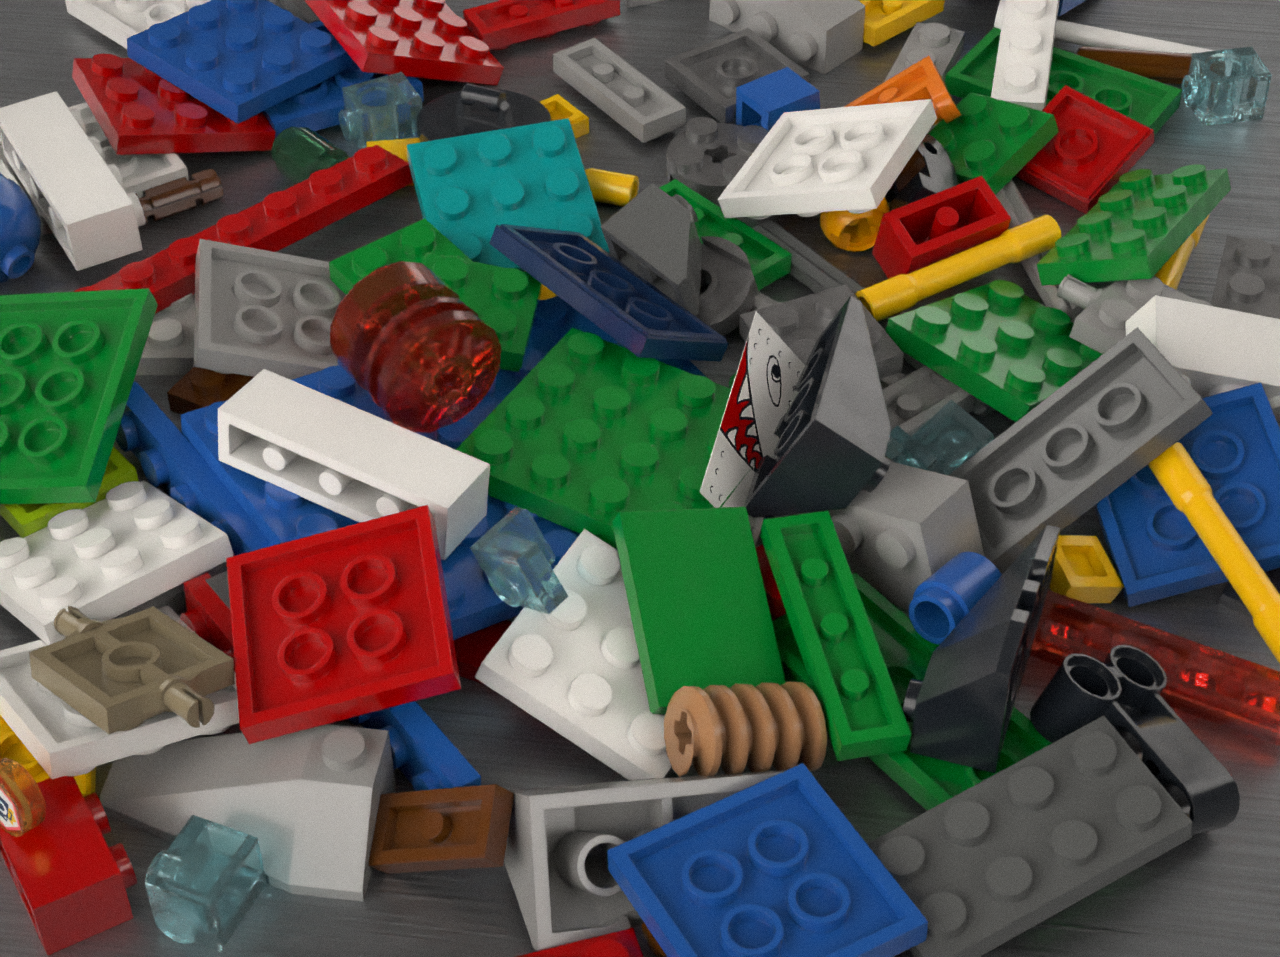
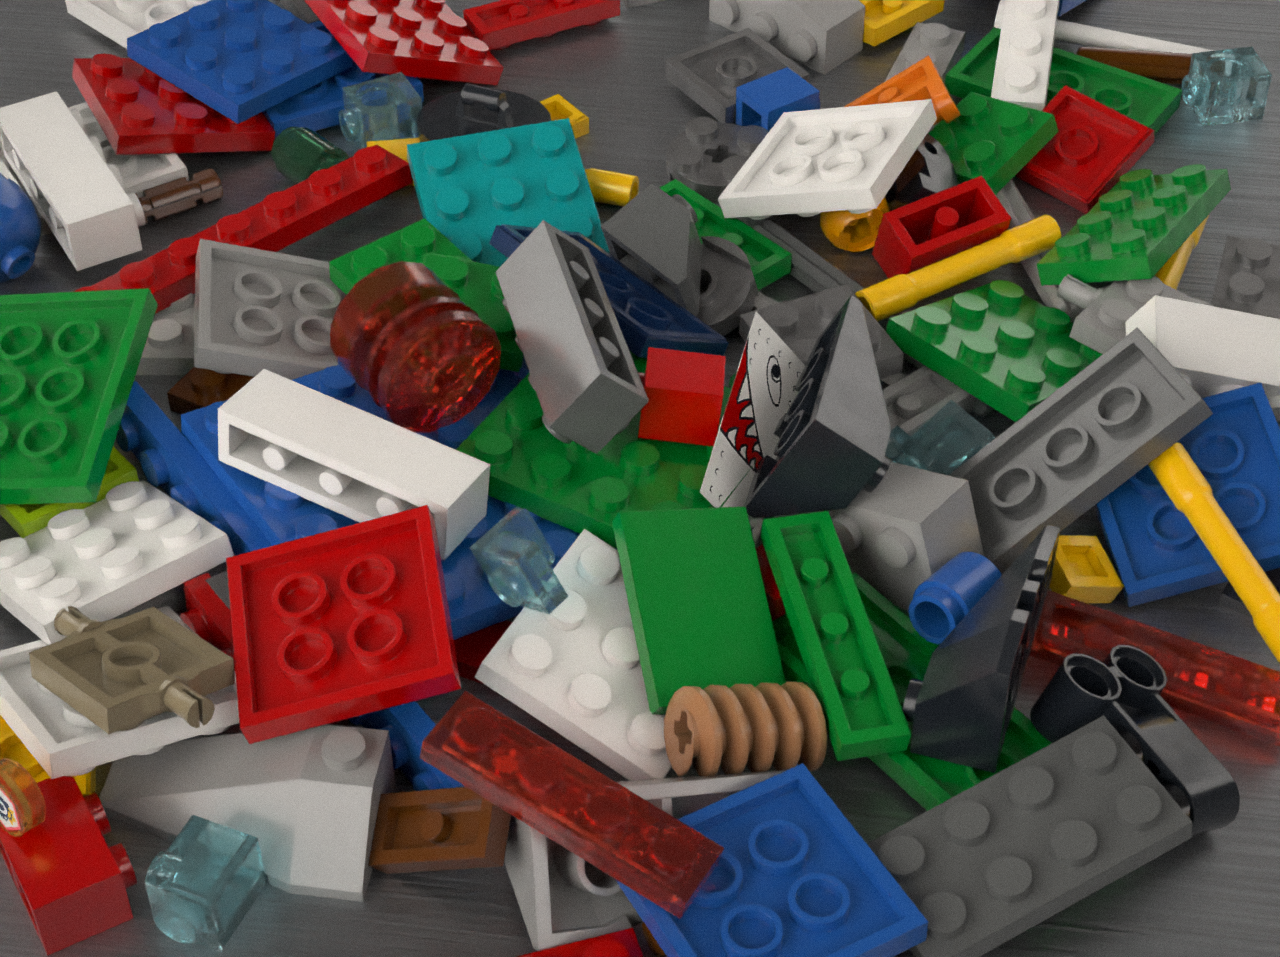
light grey plate [553,38,686,143] -> none
none -> clear red plate [420,691,724,919]
none -> dark grey brick [496,220,649,454]
none -> red brick [638,347,726,447]

